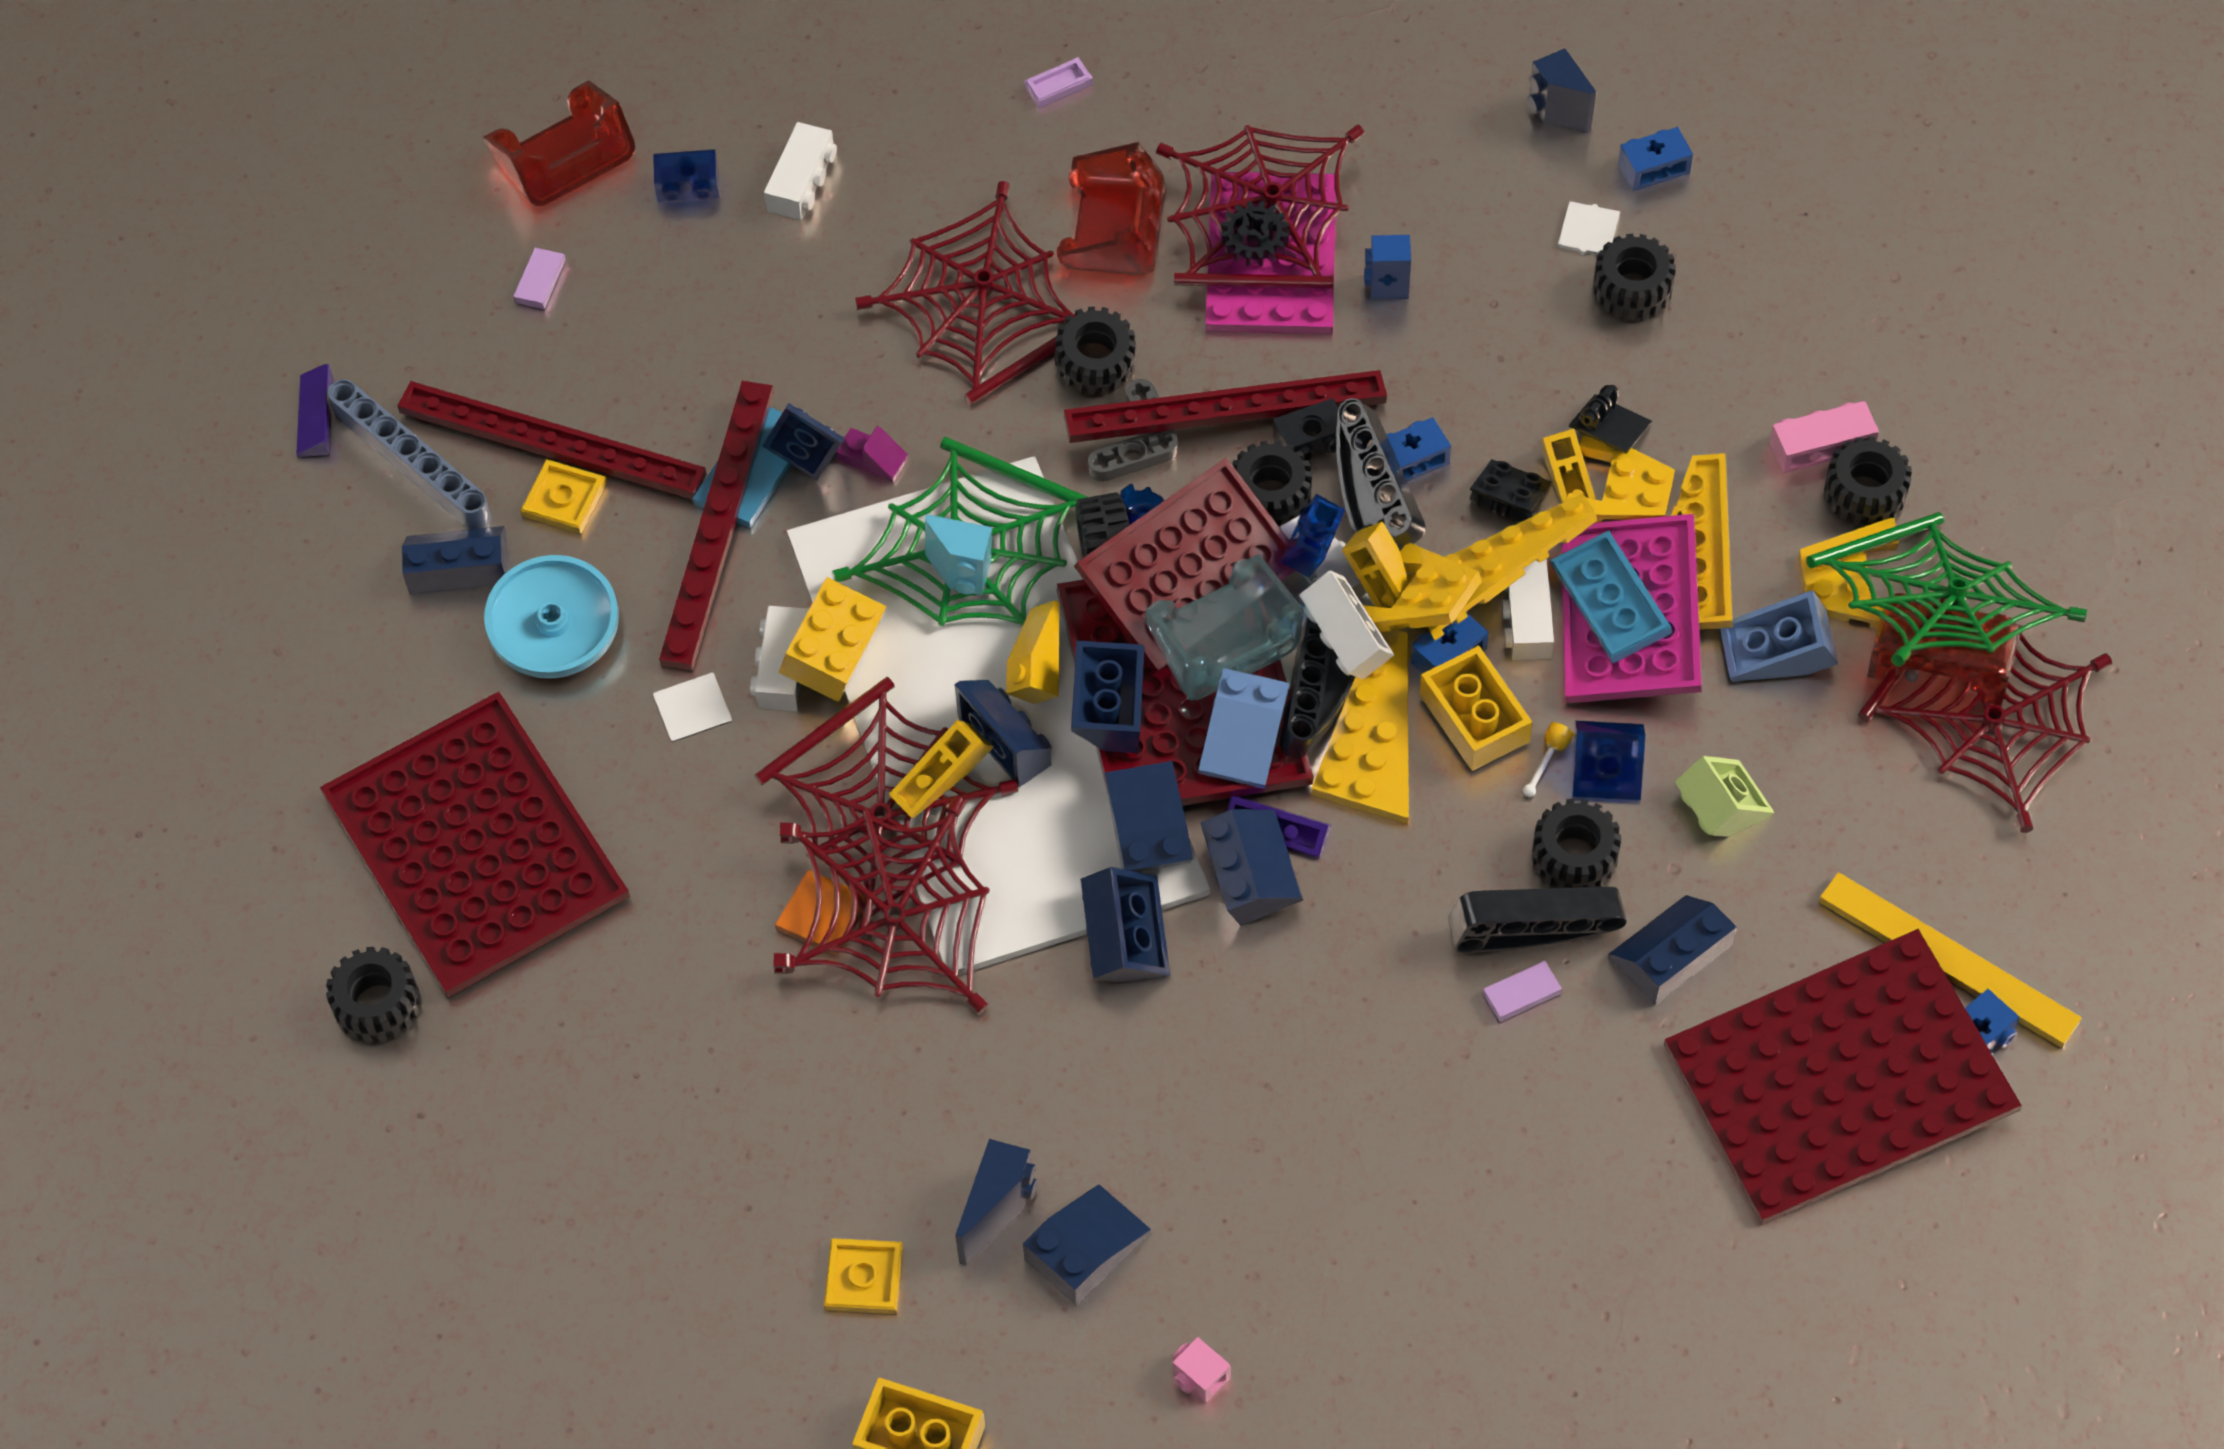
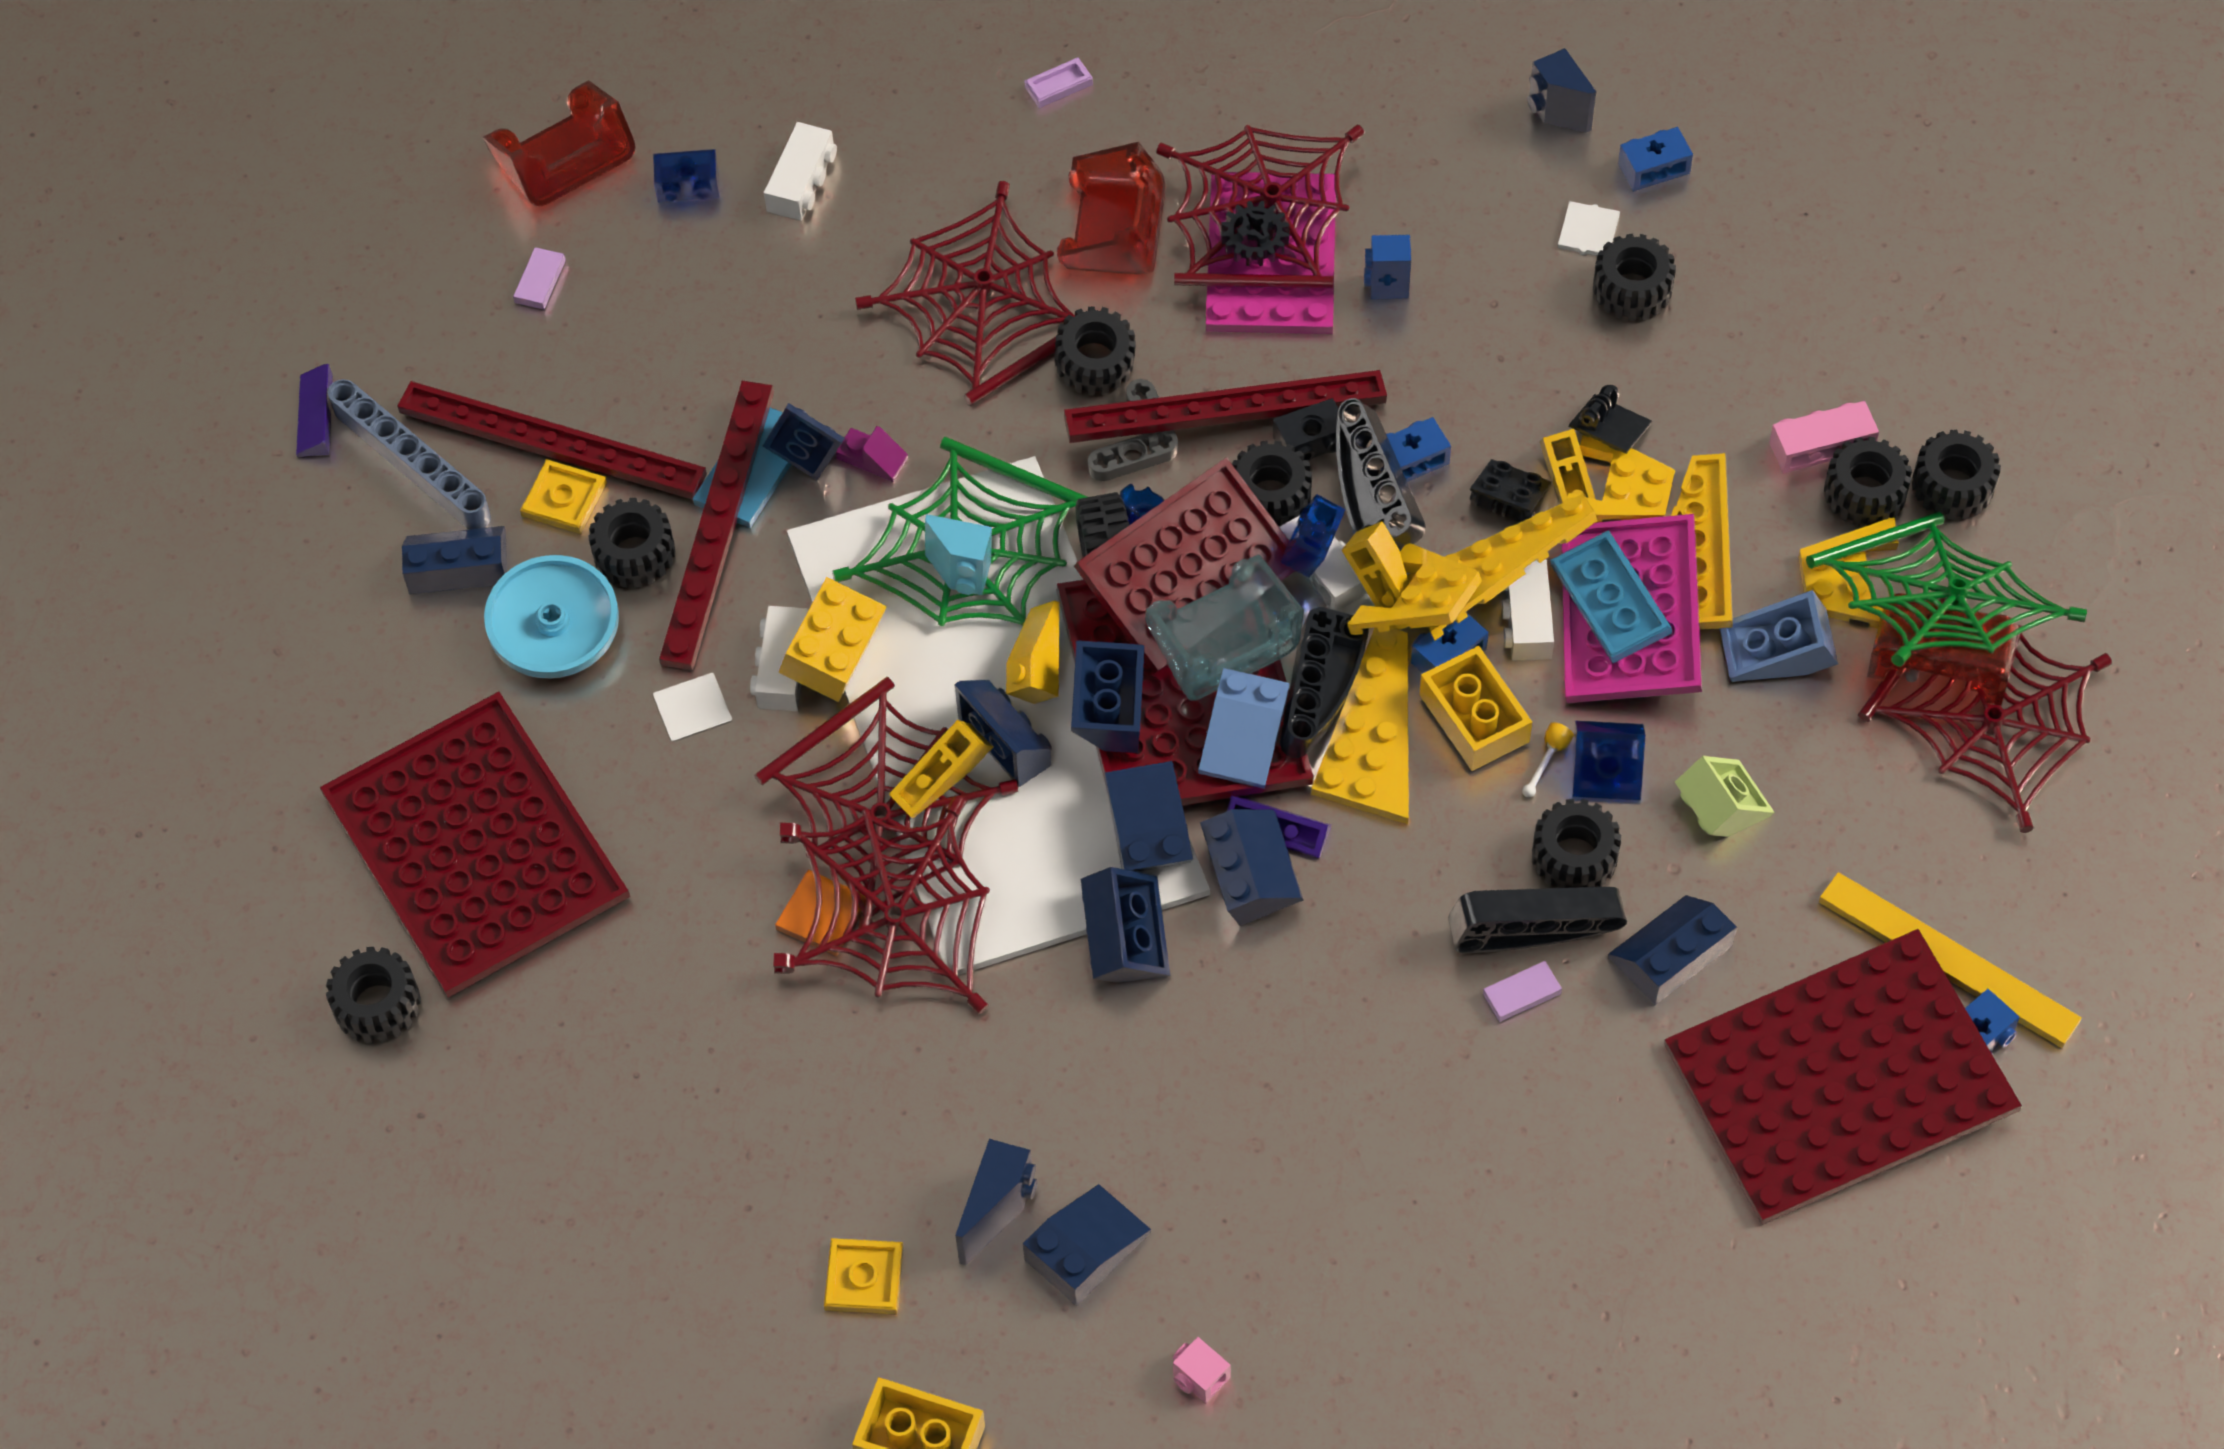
white brick [1299,570,1394,679] -> none
none -> black tyre [588,498,675,588]
none -> black tyre [1912,429,2001,520]

